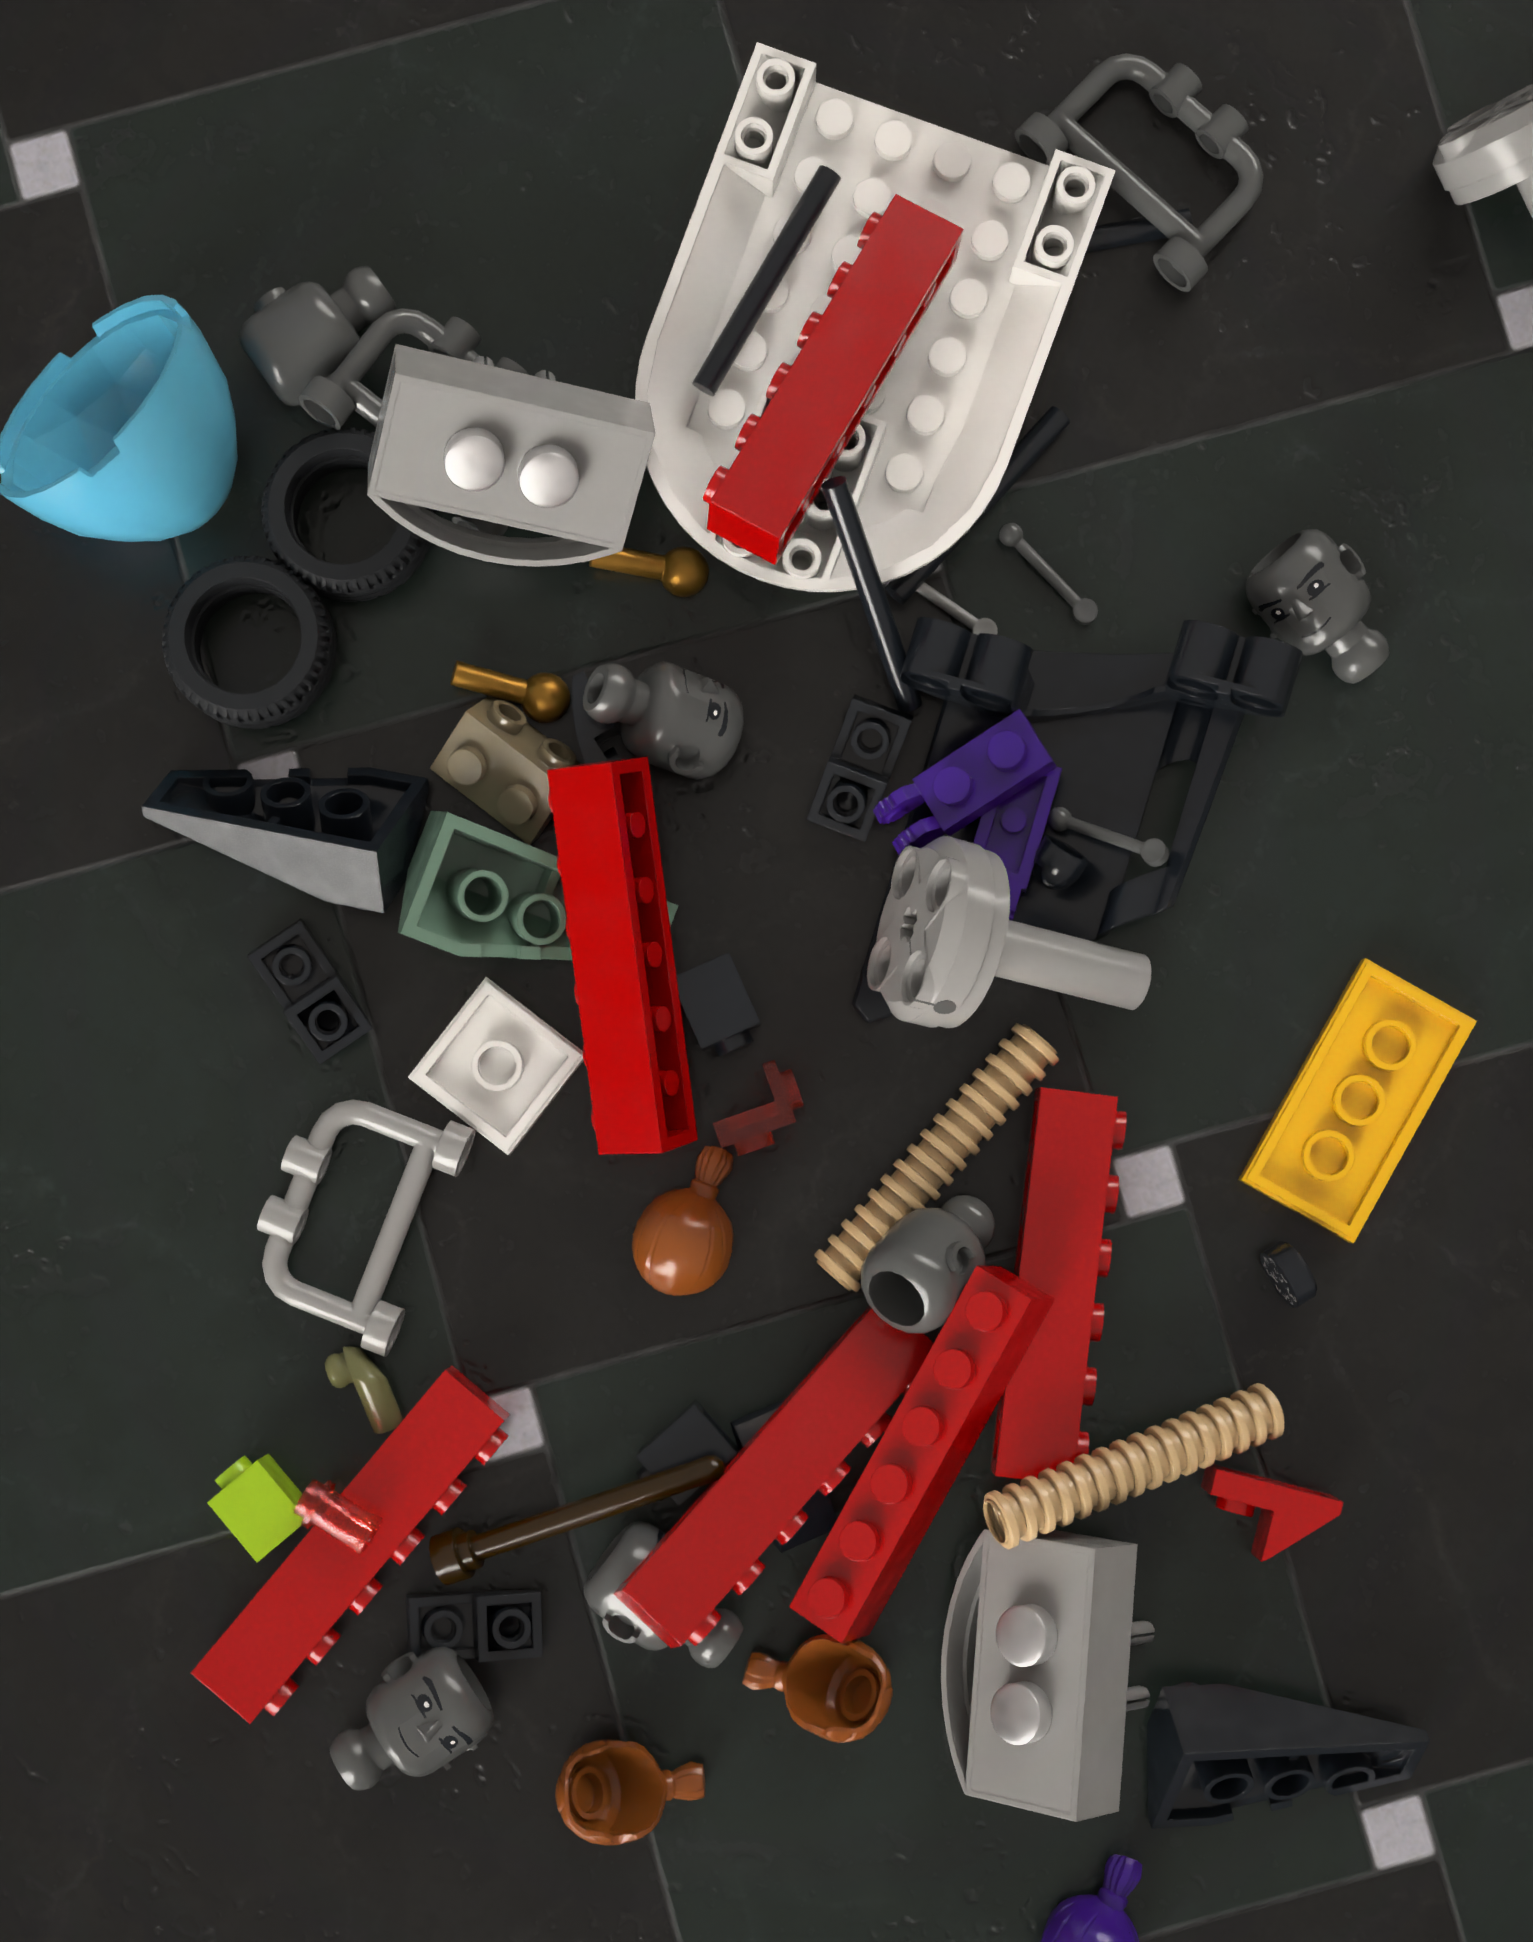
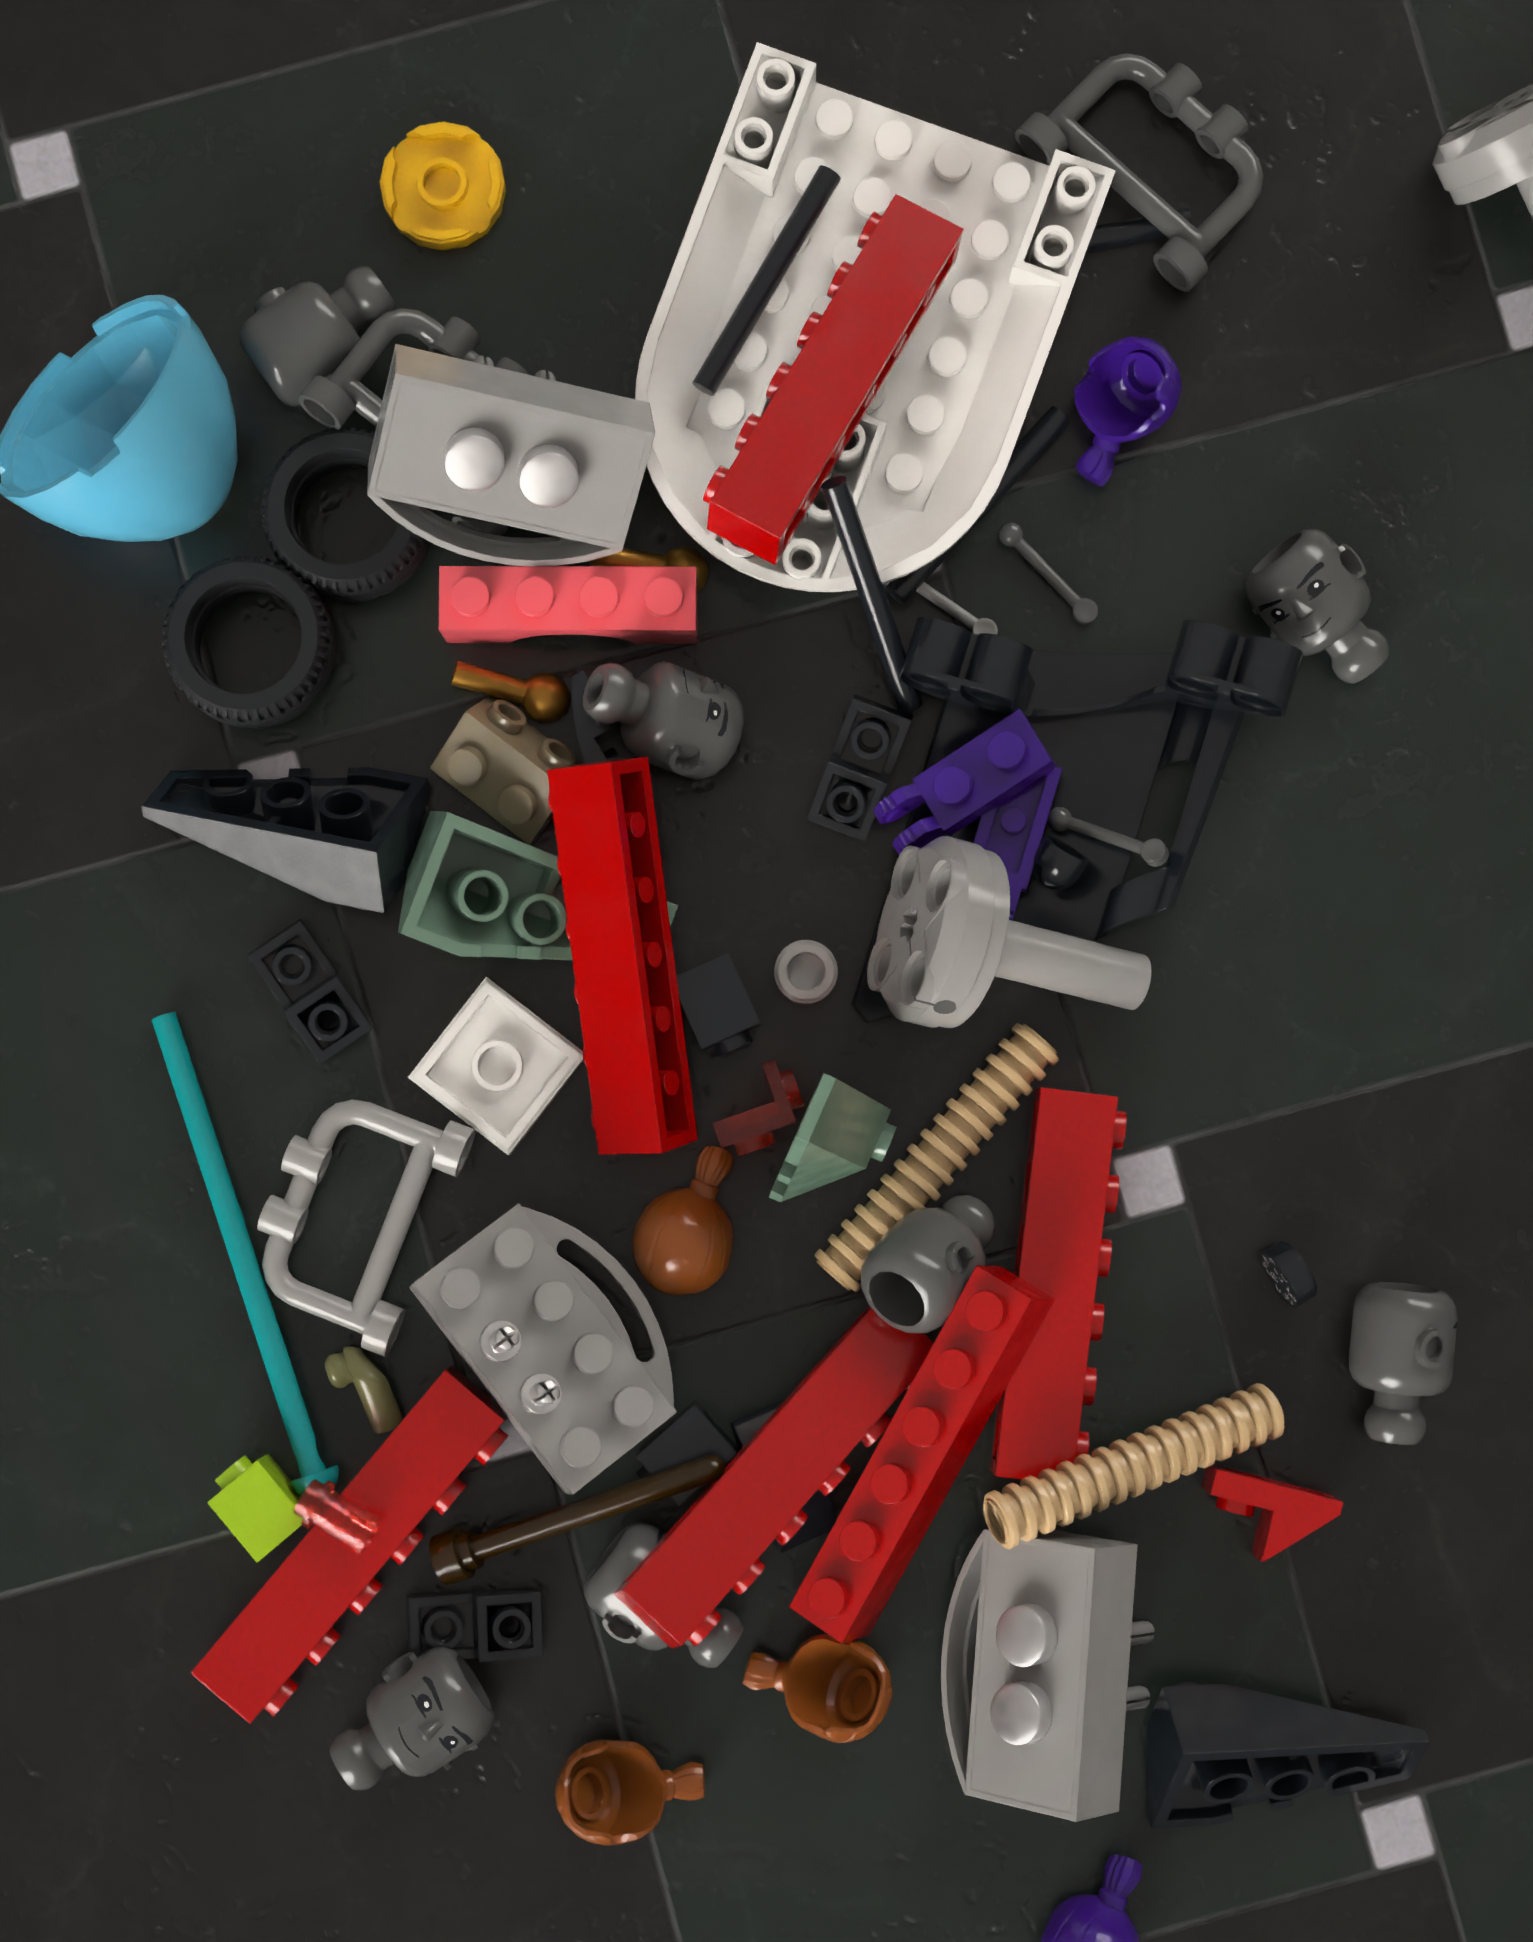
yellow tile [1238,958,1477,1243] -> none
none -> teal bar [151,1012,339,1498]
none -> yellow tile [379,121,506,251]
none -> light grey piece [409,1203,677,1494]
none -> coral arch [439,566,698,644]
none -> sand green wedge [768,1073,897,1202]
none -> light grey tile [774,940,838,1004]
none -> dark purple hair [1075,336,1182,487]
none -> dark grey piece [1349,1282,1457,1445]

